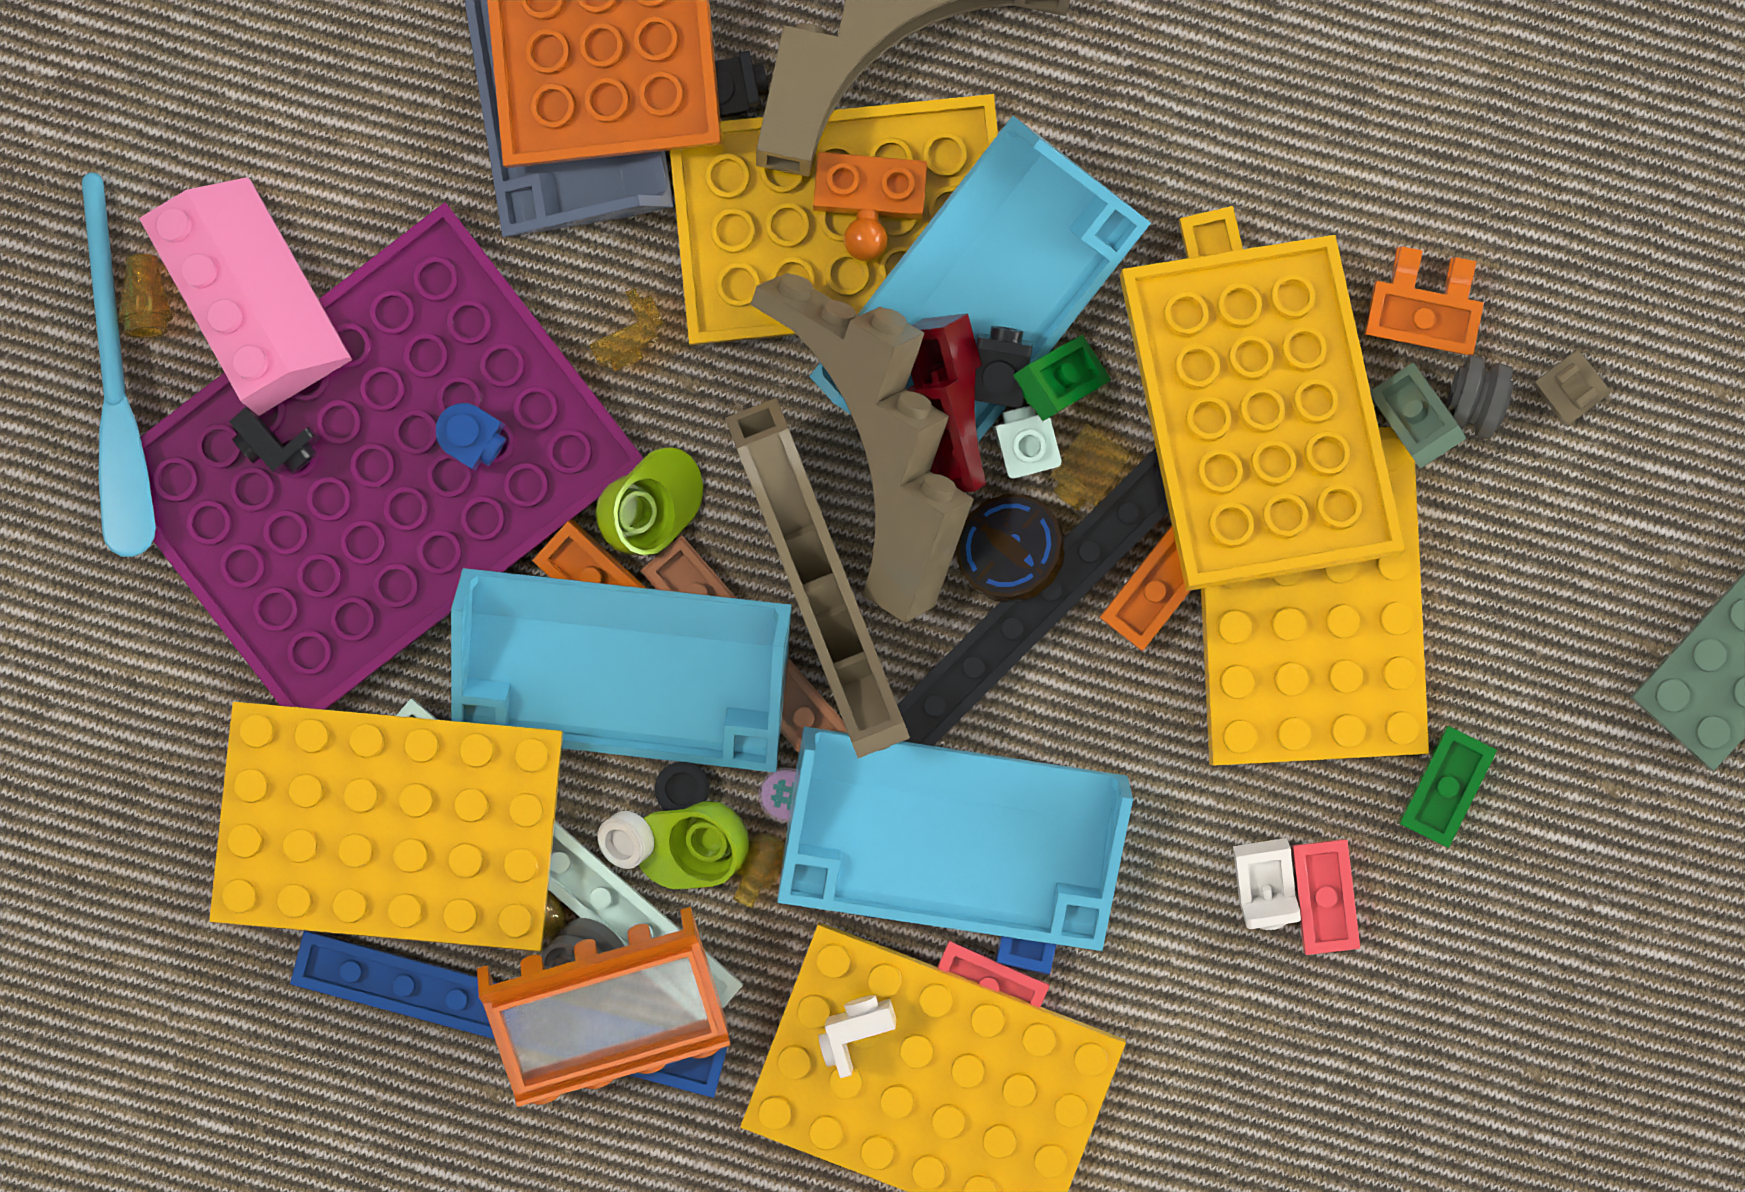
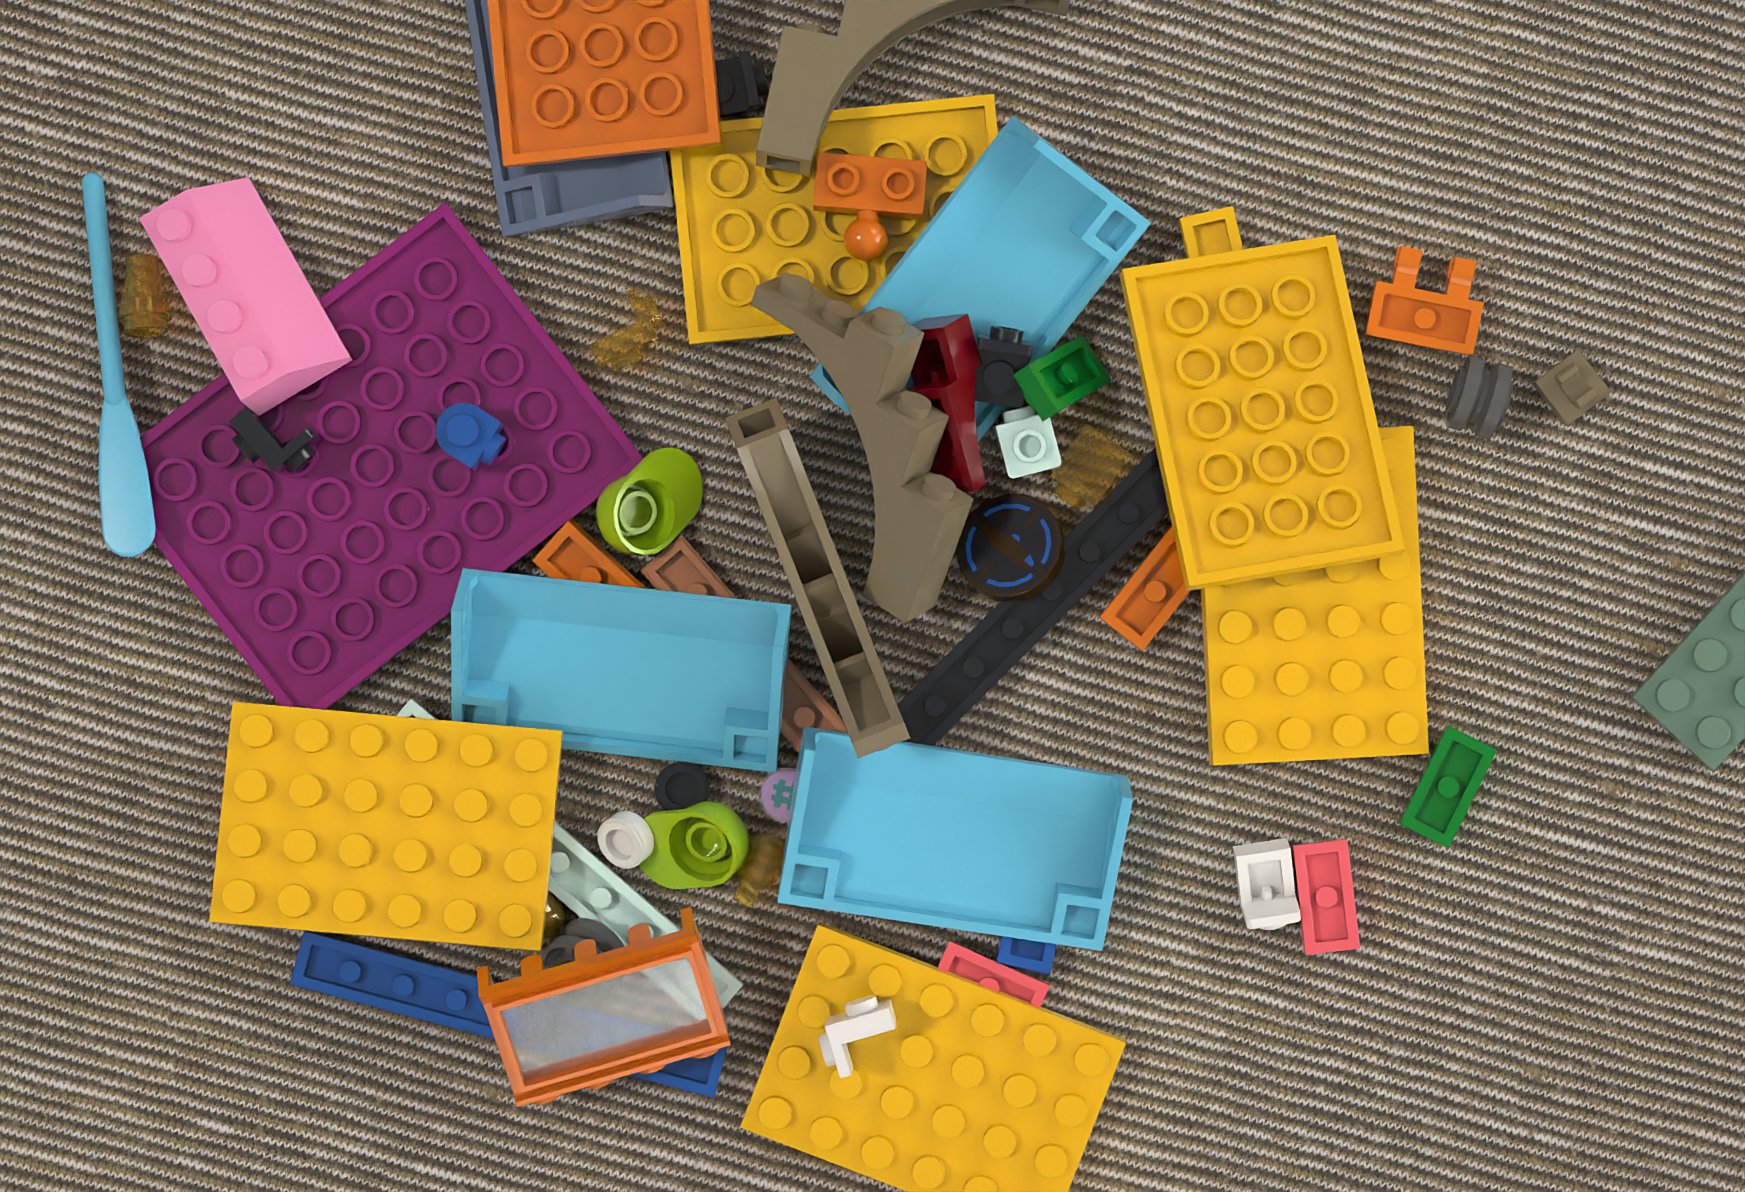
sand green plate [1370,362,1467,469] -> none

